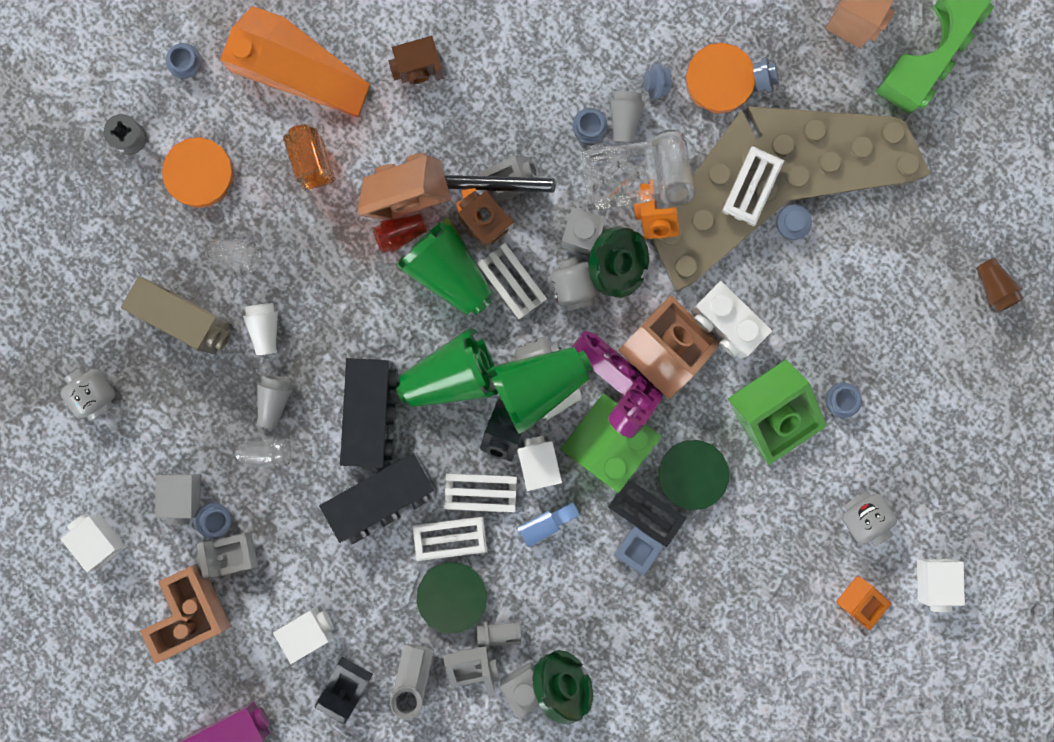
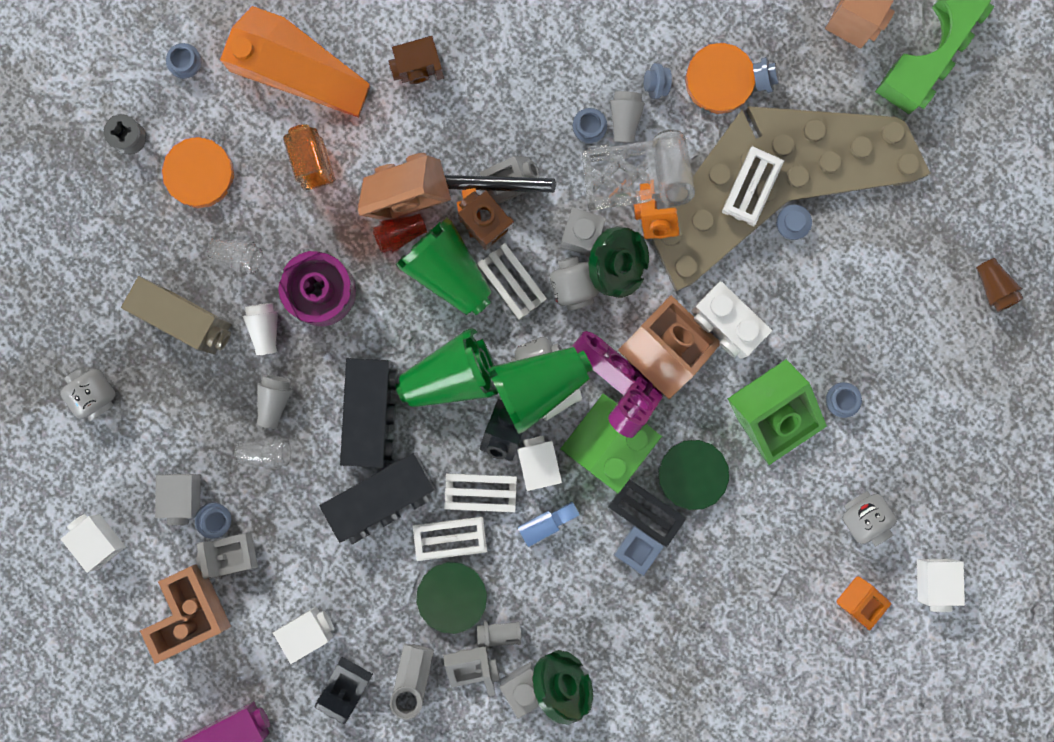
none -> magenta brick [278,251,356,326]

